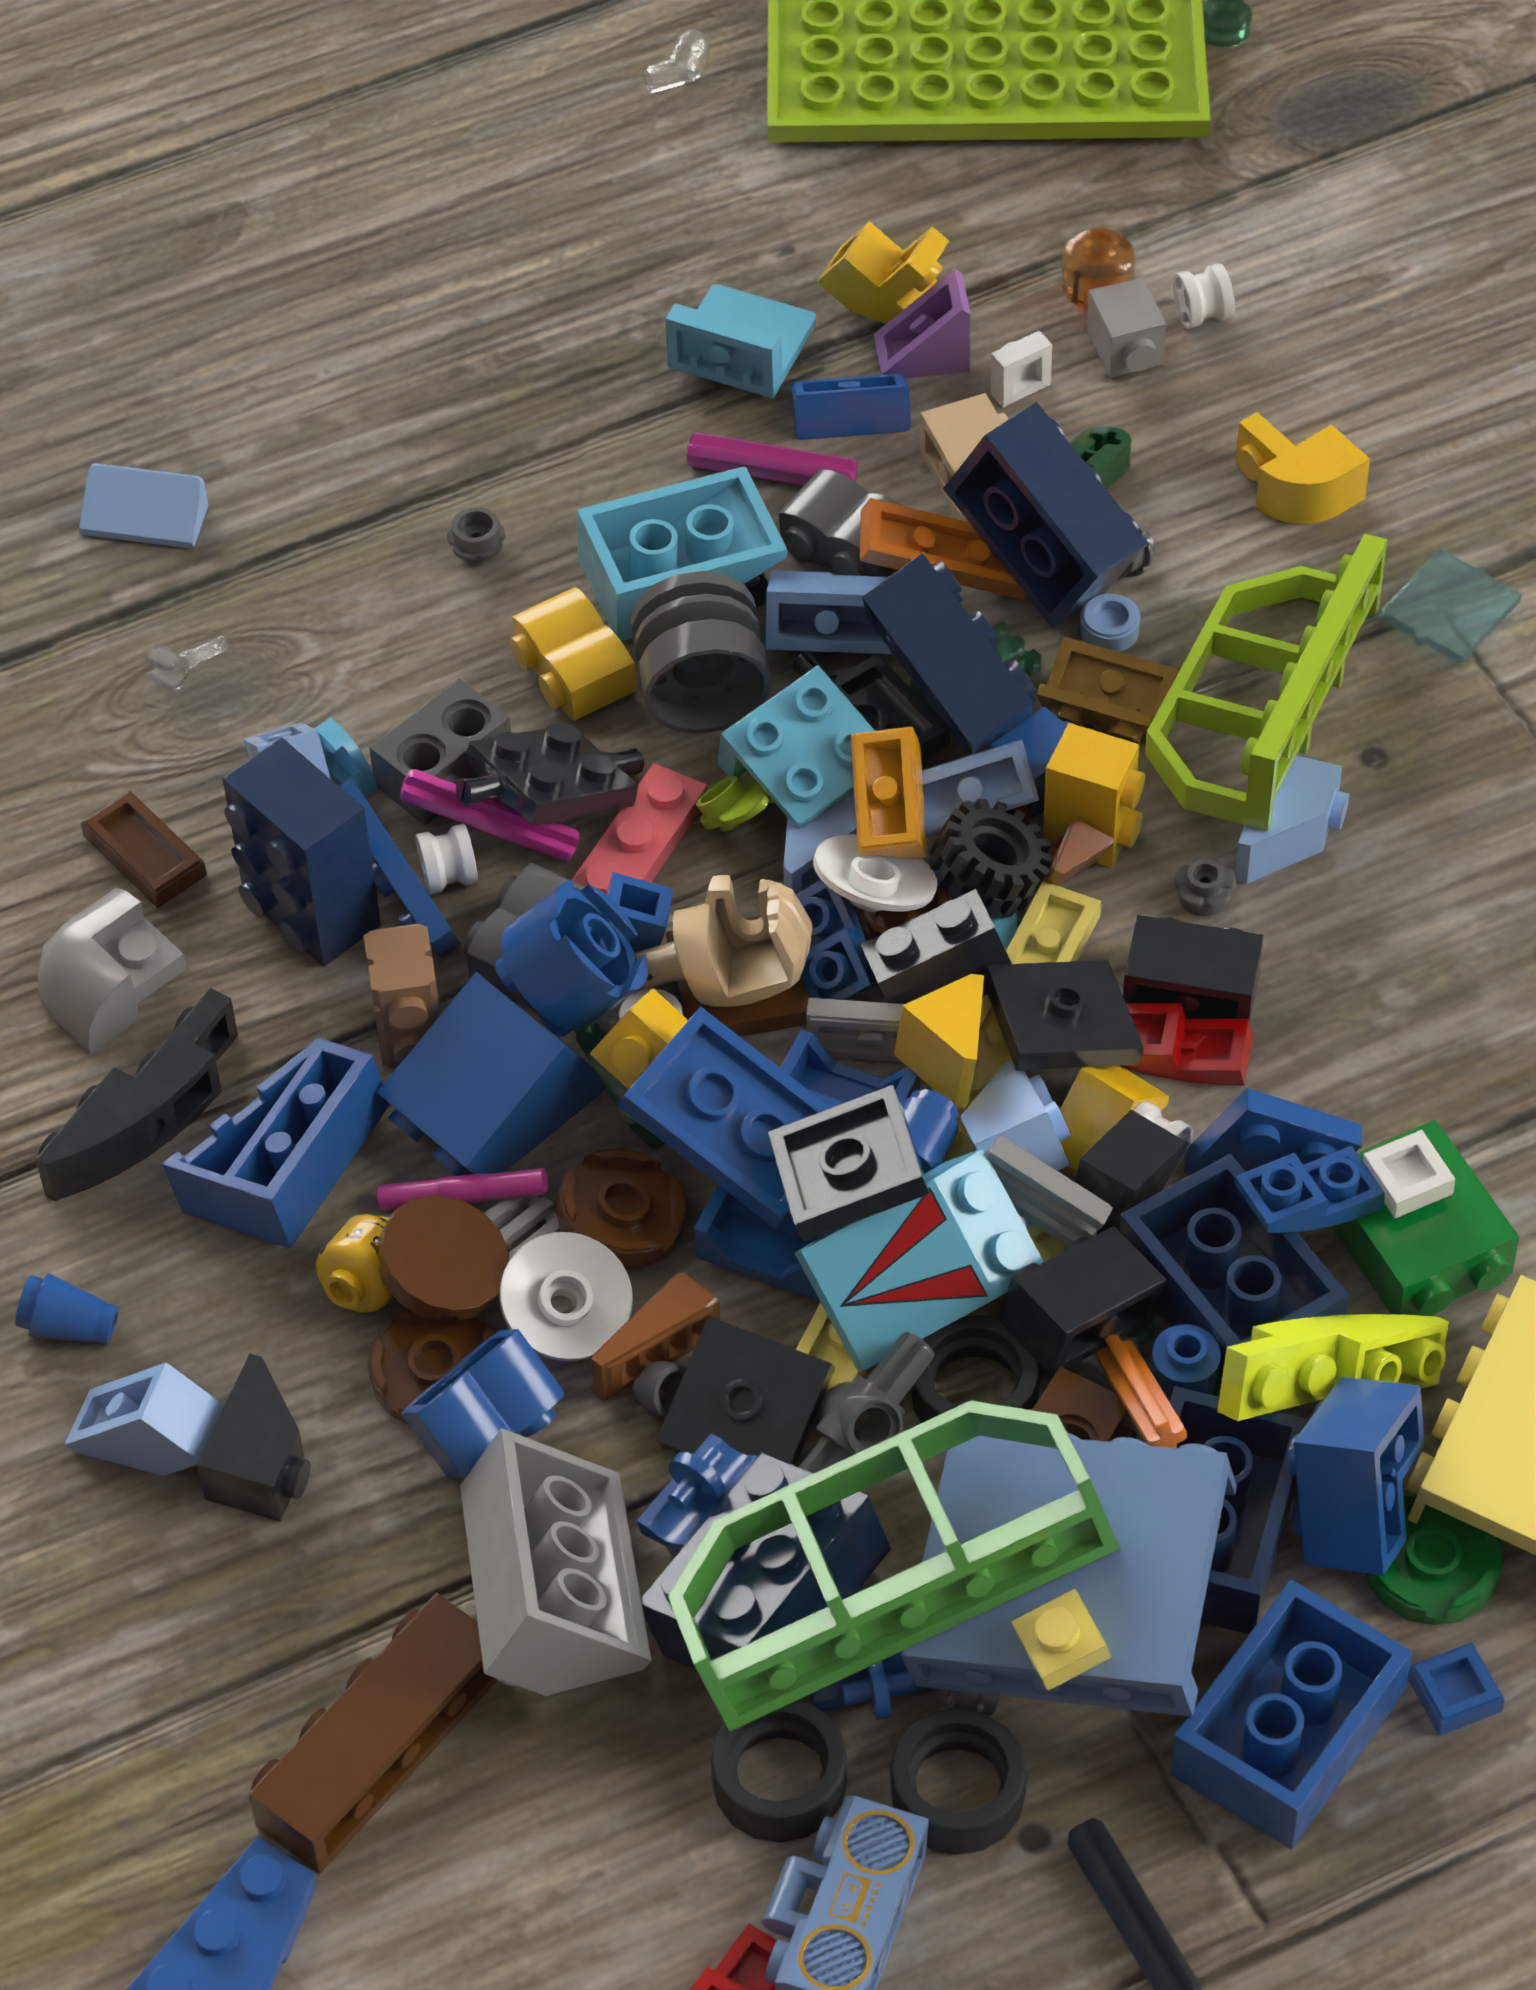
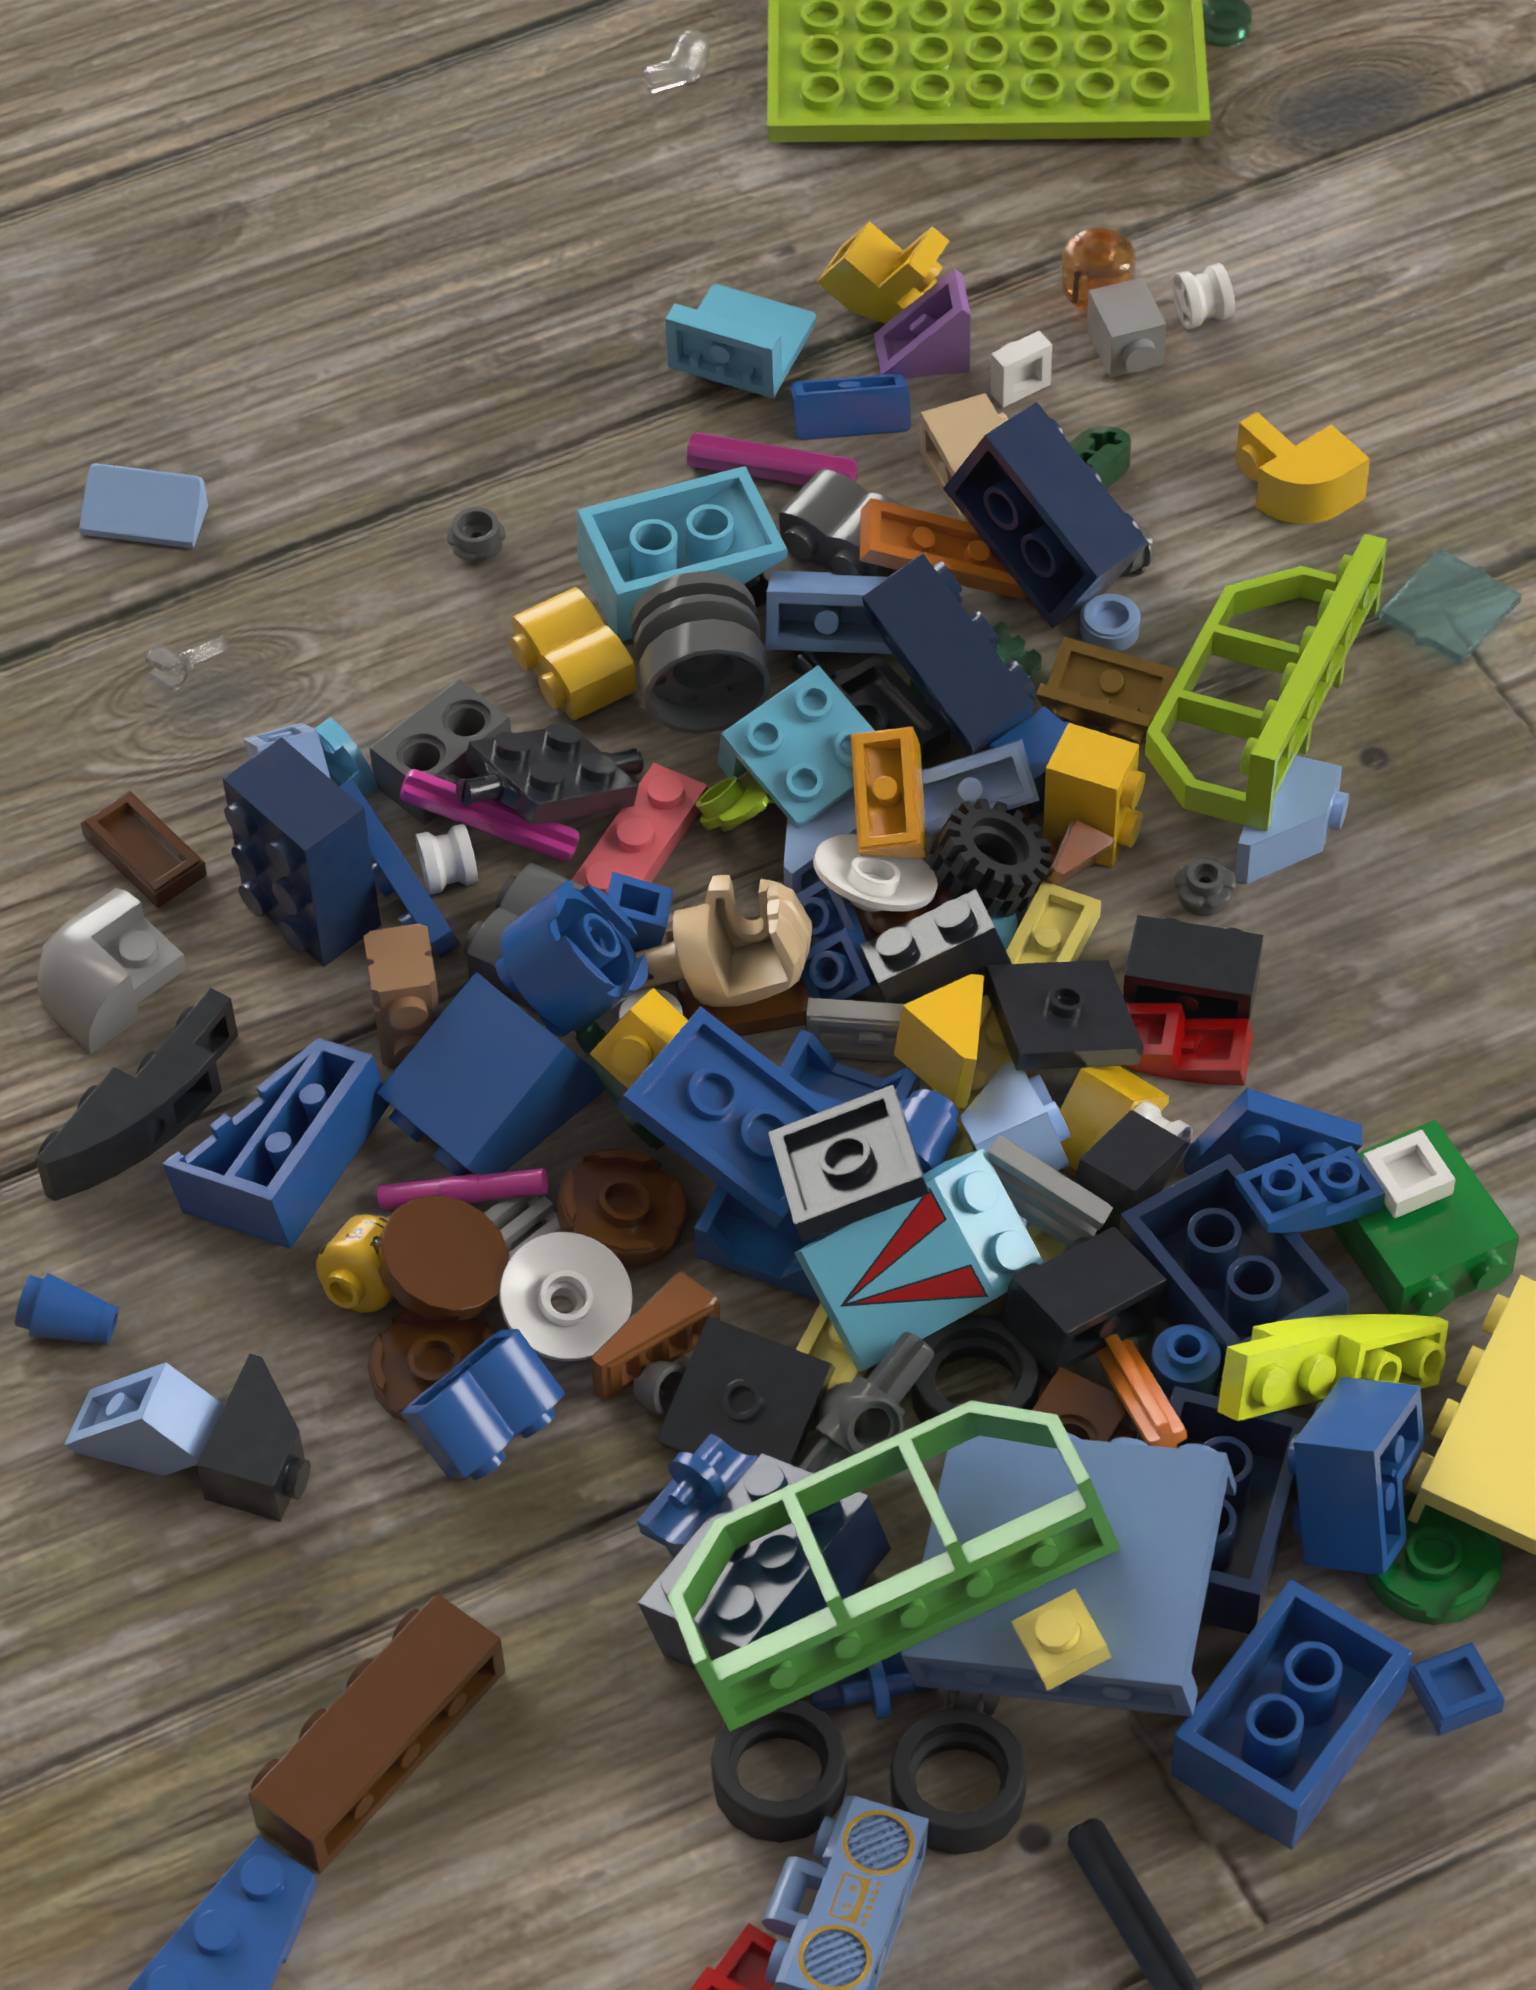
light grey slope [460,1428,651,1696] -> none

